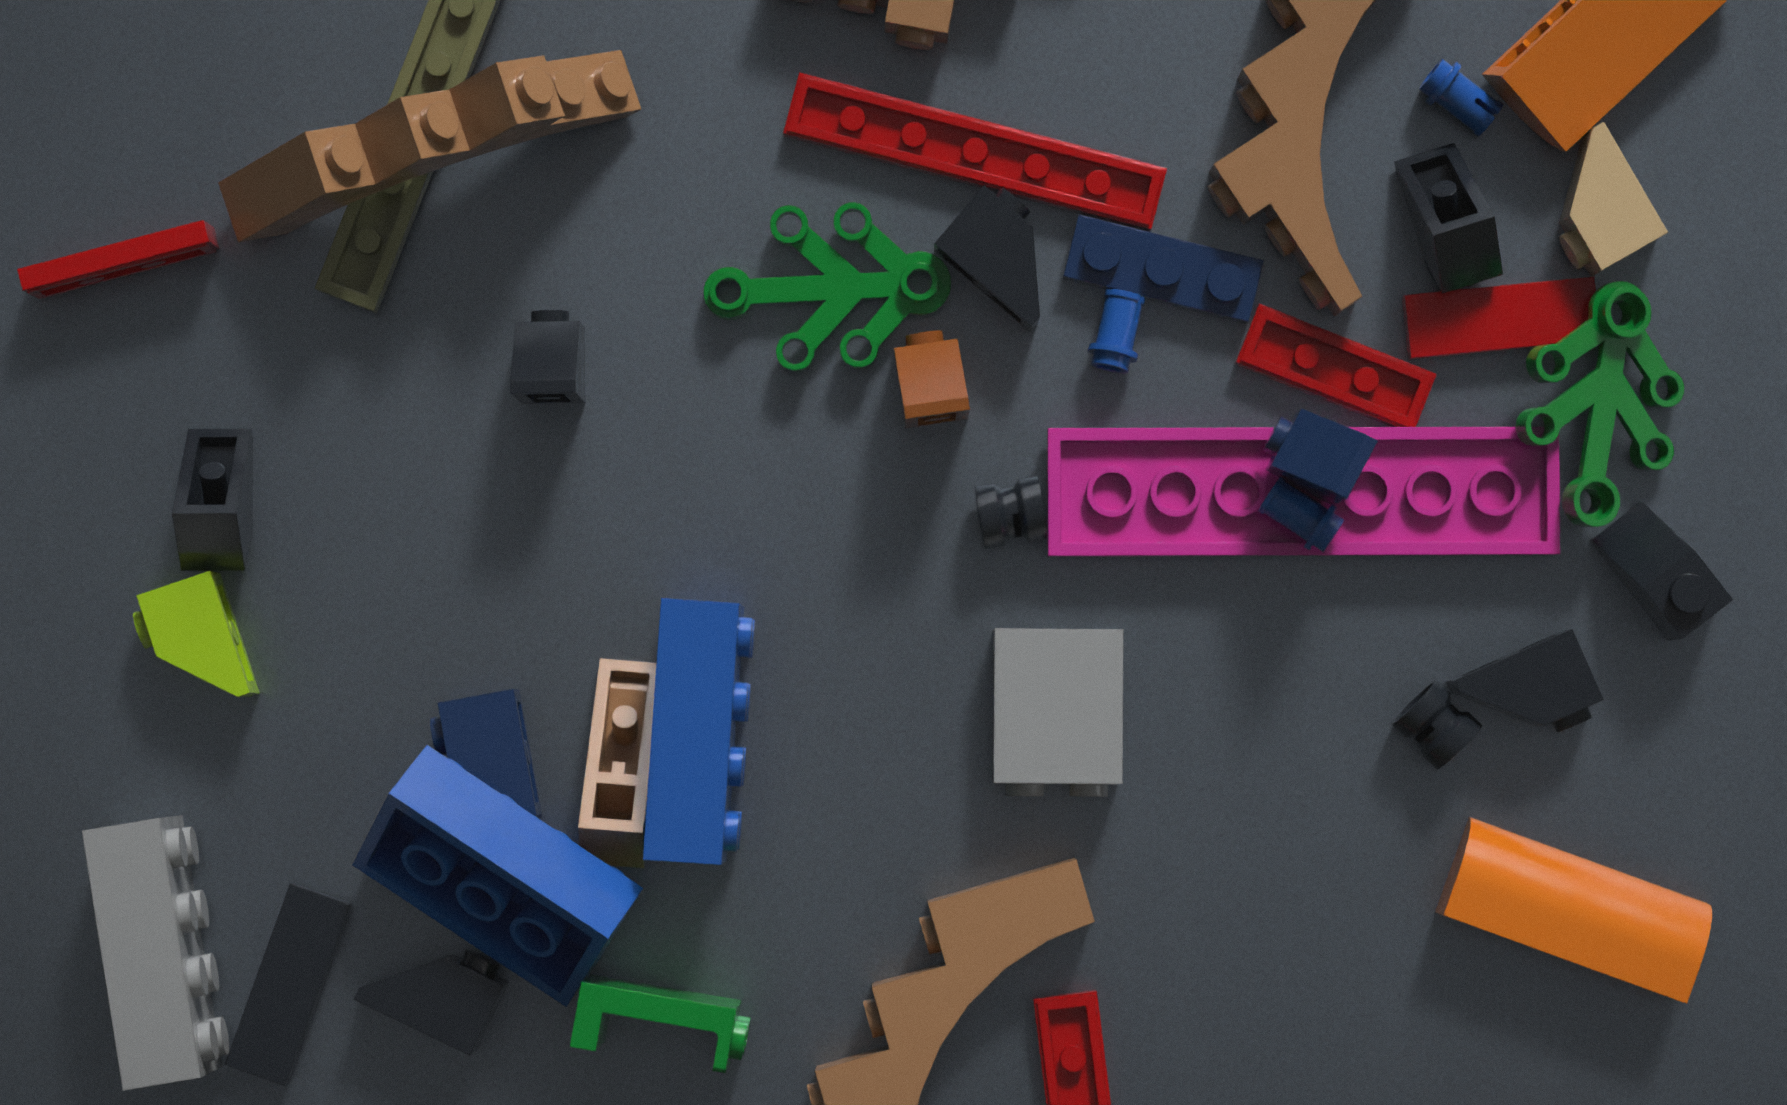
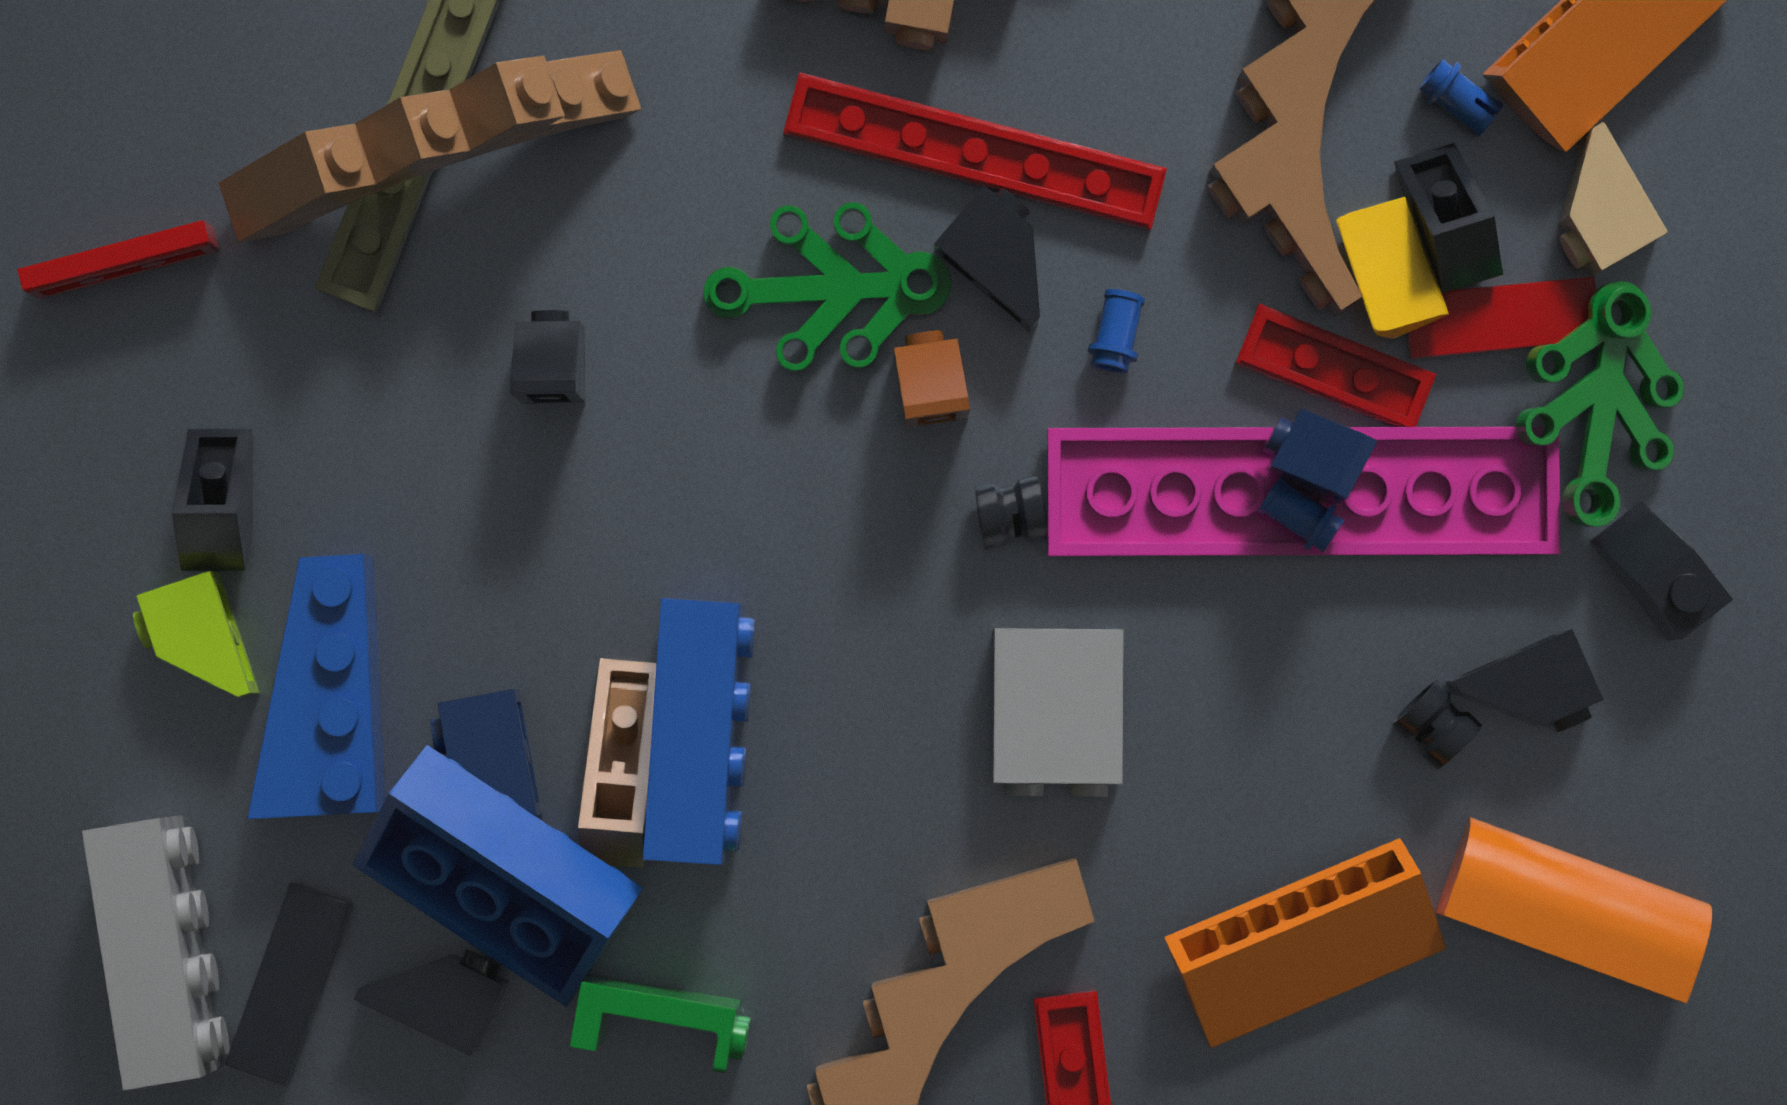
dark blue plate [1063,215,1264,324] -> none
none -> blue wedge [247,554,386,819]
none -> orange brick [1164,838,1447,1048]
none -> yellow slope [1336,197,1449,339]

